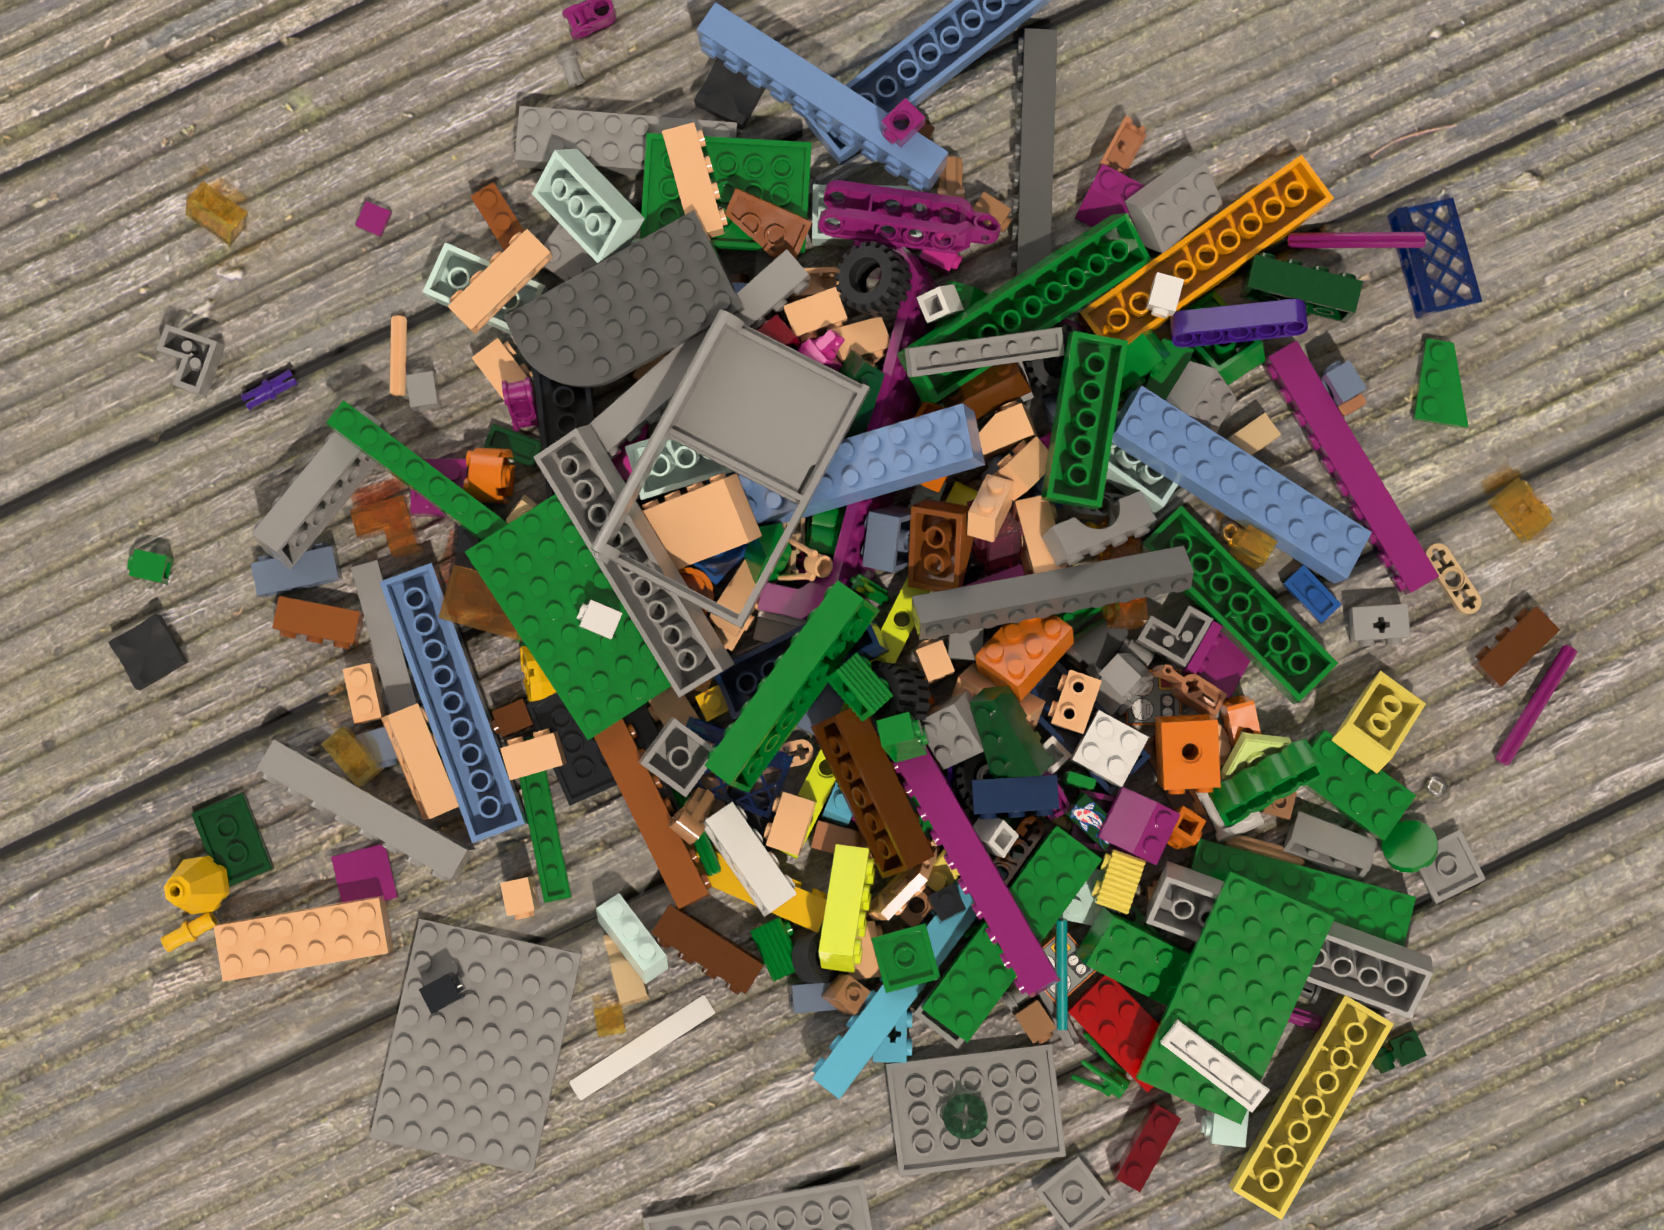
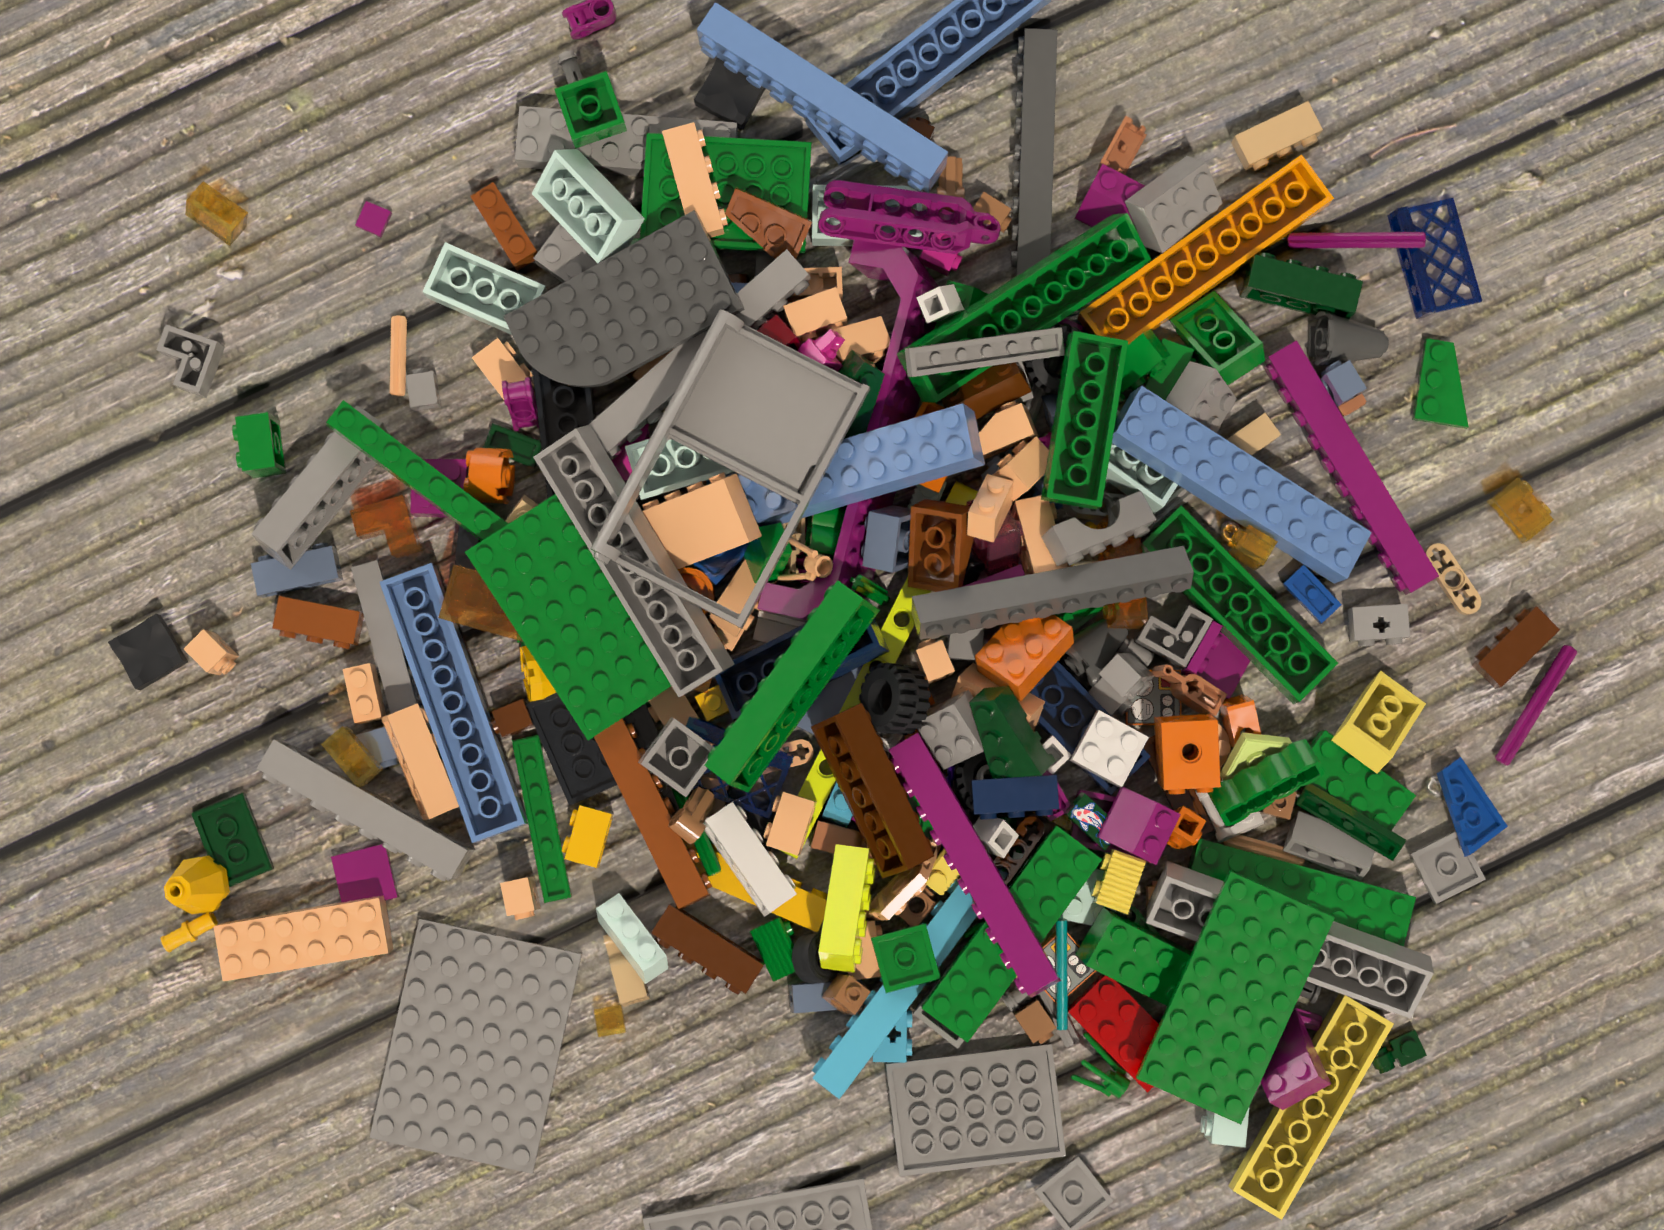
green brick [127,549,174,585] -> none
dark purple pin [241,369,298,411] -> none
black brick [419,972,466,1014] -> none
light nougat brick [448,229,553,334] -> none
light nougat brick [500,728,567,780] -> none
white sticker [569,995,715,1100] -> none
white brick [576,600,622,639] -> none
green brick [826,652,894,721] -> none
black tyre [835,241,912,317] -> none
green brick [876,712,929,763] -> none
magenta brick [881,98,925,148] -> none
black brick [927,884,966,924] -> none
clear green gear [943,1093,988,1139] -> none
light nougat brick [1048,670,1102,735] -> none
green tile [1060,771,1097,791] -> none
dark red brick [1112,1101,1181,1193] -> none
white brick [1146,272,1184,318] -> none
white tile [1160,1019,1269,1112] -> none
dark purple beam [1170,299,1308,348] -> none
green tile [1381,820,1439,873] -> none
none -> light nougat brick [184,629,239,676]
none -> green brick [232,412,286,478]
none -> green brick [554,71,627,149]
none -> yellow brick [562,805,614,868]
none -> tan brick [1231,101,1323,171]
none -> magenta slope [1261,1010,1331,1110]
none -> dark green tile [1295,784,1406,861]
none -> dark grey cone [1308,311,1389,366]
none -> blue wing [1436,757,1508,857]

